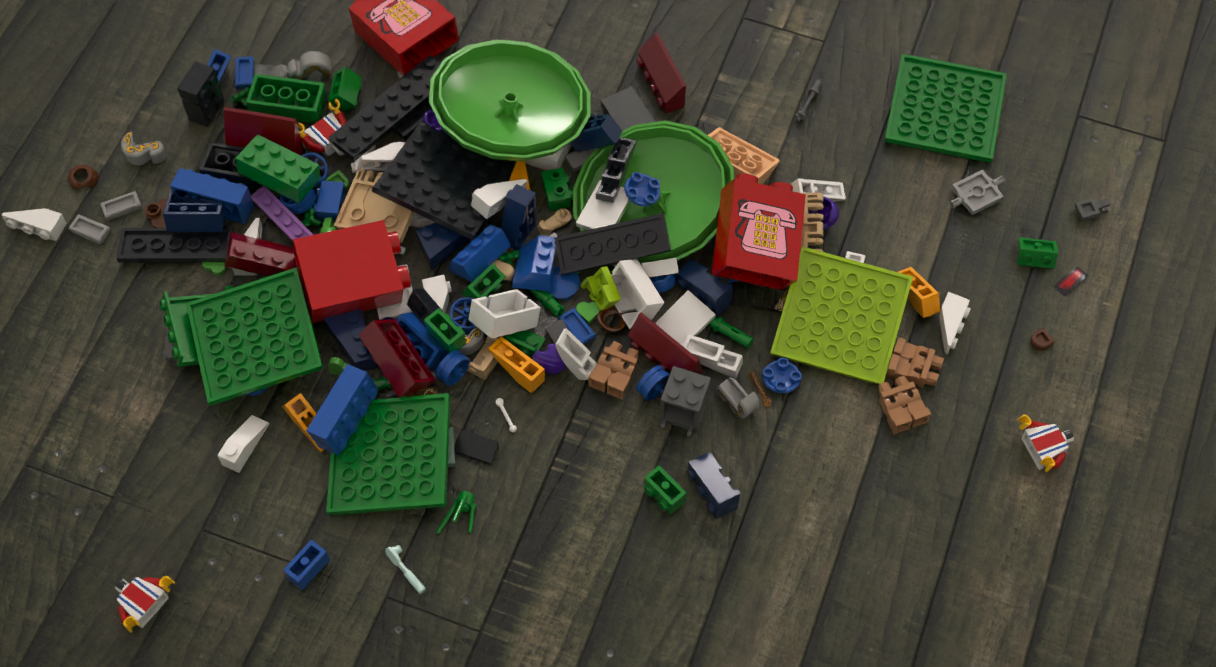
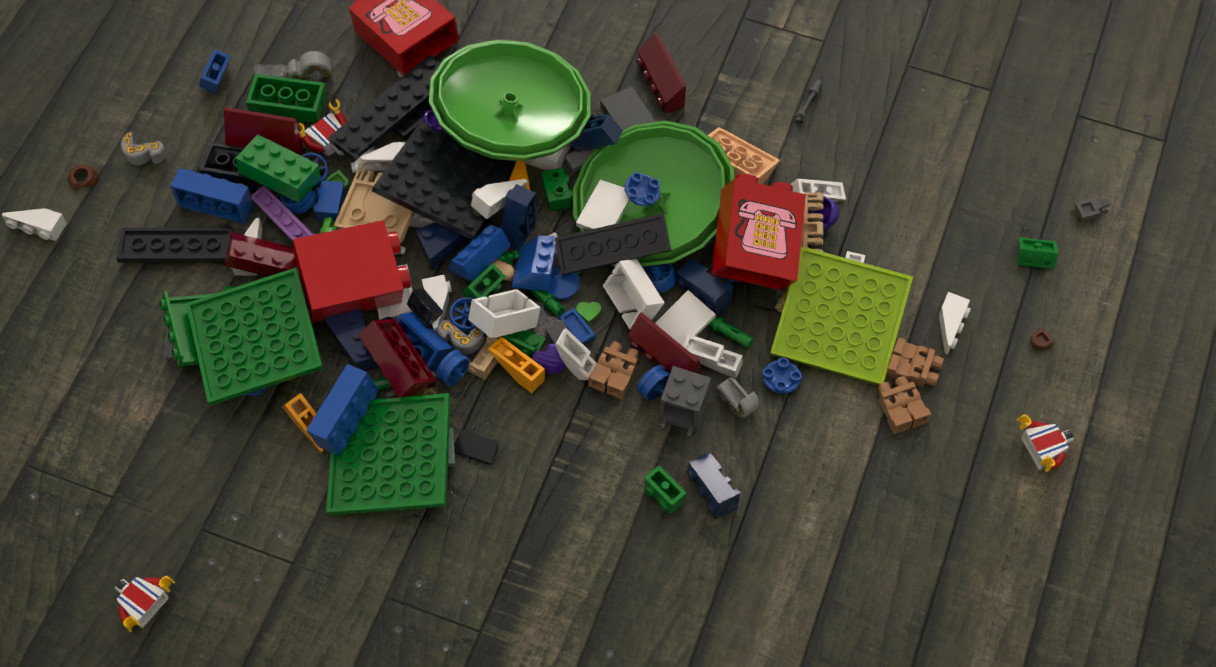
light grey tile [68,214,111,245] -> none
light grey tile [100,191,142,221] -> none
reddish brown plate [144,198,168,228] -> none
dark blue wedge [163,191,226,232] -> none
black piece [177,61,225,127] -> none
bright green tile [202,262,226,276] -> none
white slope [217,415,269,473] -> none
green plant [229,87,250,107] -> none
blue tile [235,56,254,89] -> none
blue brick [283,540,330,591] -> none
green plant [301,207,321,228] -> none
green brick [328,66,362,112] -> none
bright green tile [328,357,348,375] -> none
light aqua piece [385,545,426,594] -> none
green brick [424,308,466,353] -> none
green plant [436,491,477,534] -> none
white hinge [496,398,517,433] -> none
tan piece [537,209,571,236] -> none
lime slope [580,266,622,311] -> none
black slope [596,137,636,203] -> none
reddish brown piece [597,305,627,333] -> none
white sticker [642,258,678,277] -> none
clear orange hinge [749,371,772,407] -> none
green plate [884,54,1007,163] -> none
light orange slope [898,267,941,318] -> none
light grey plate [949,170,1005,215] -> none
sticker [1054,267,1088,296] -> none

